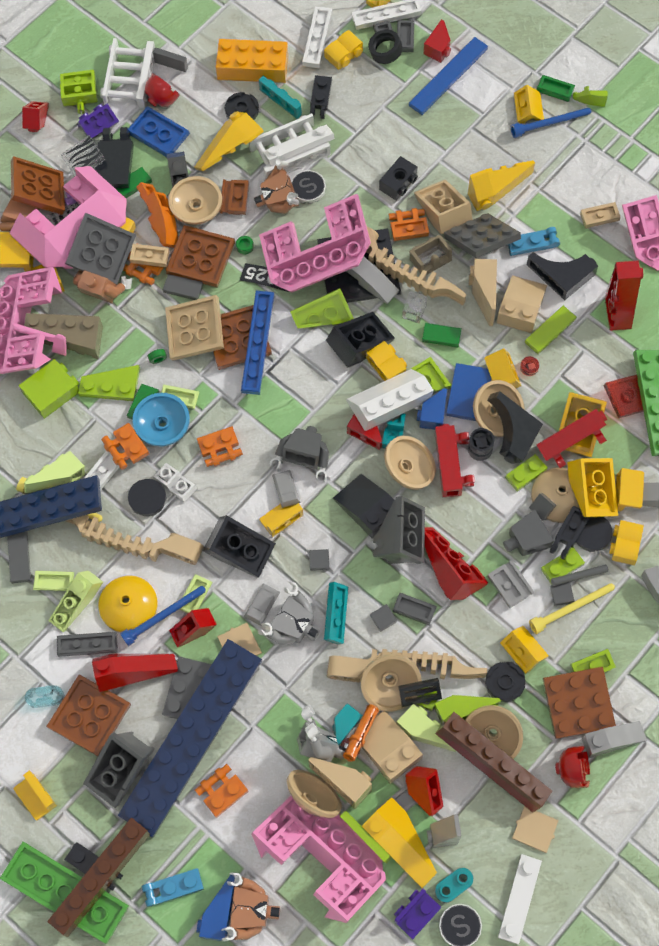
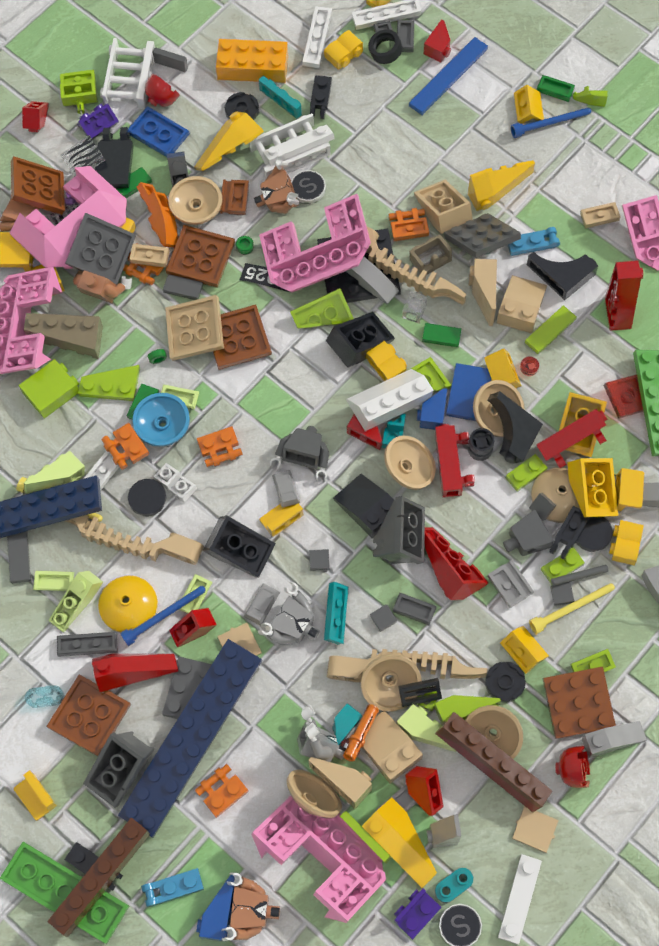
bright pink piece [13,324,67,356] -> none
blue tile [241,291,274,395] -> none
black brick [379,156,418,201] -> none

